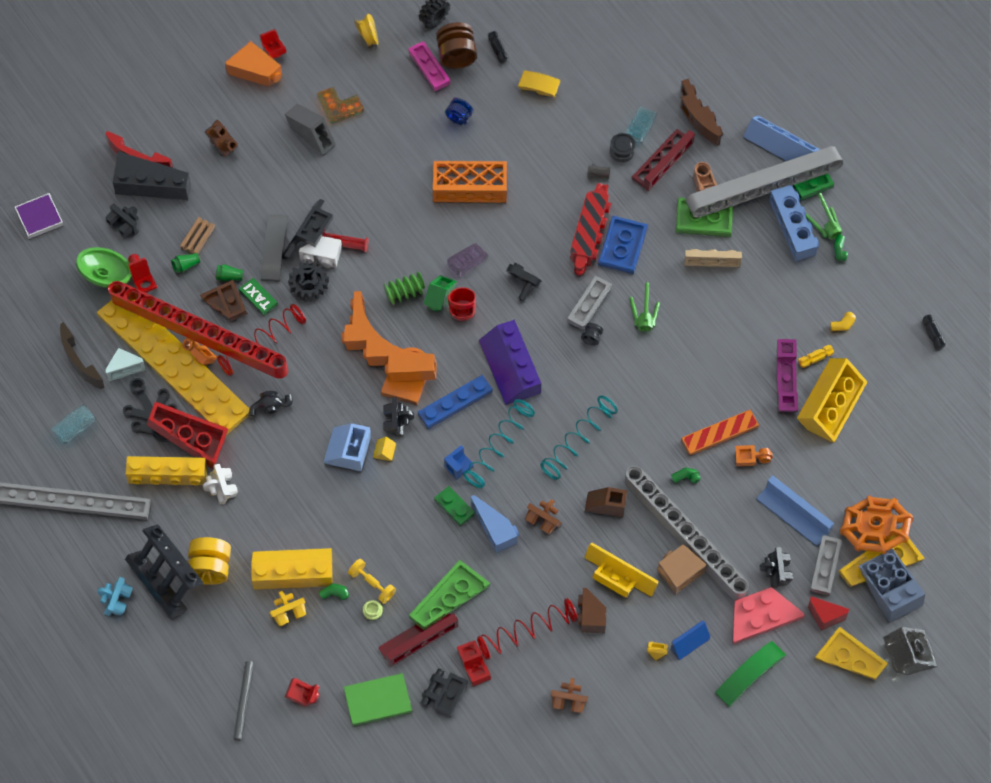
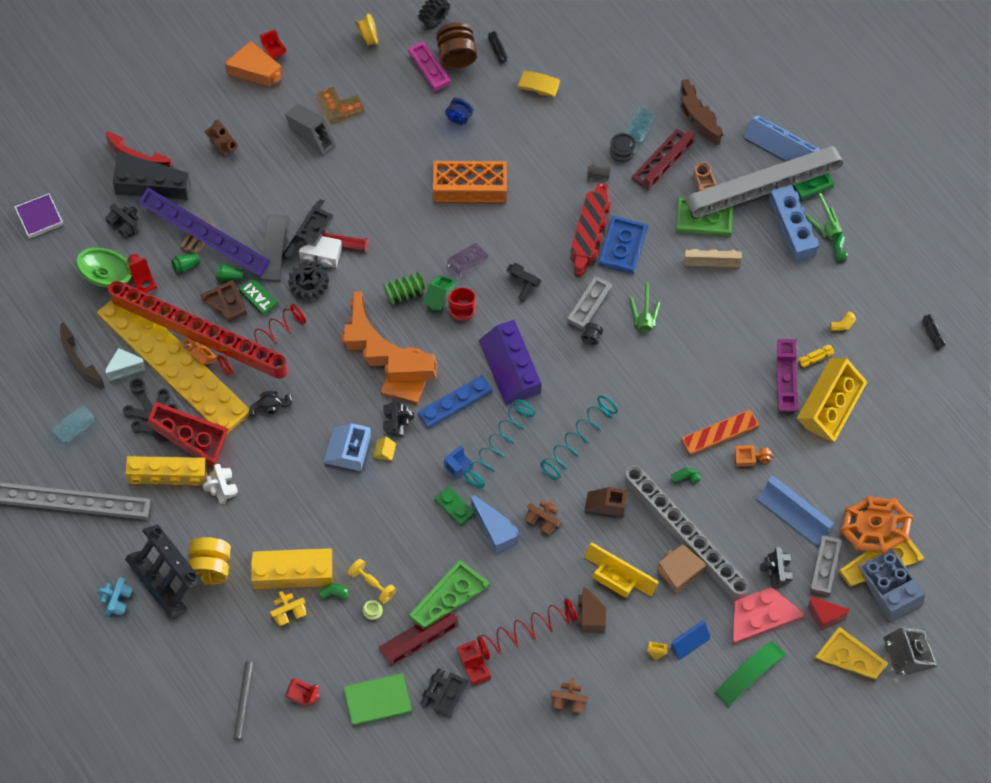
none -> dark purple plate [139,188,270,277]

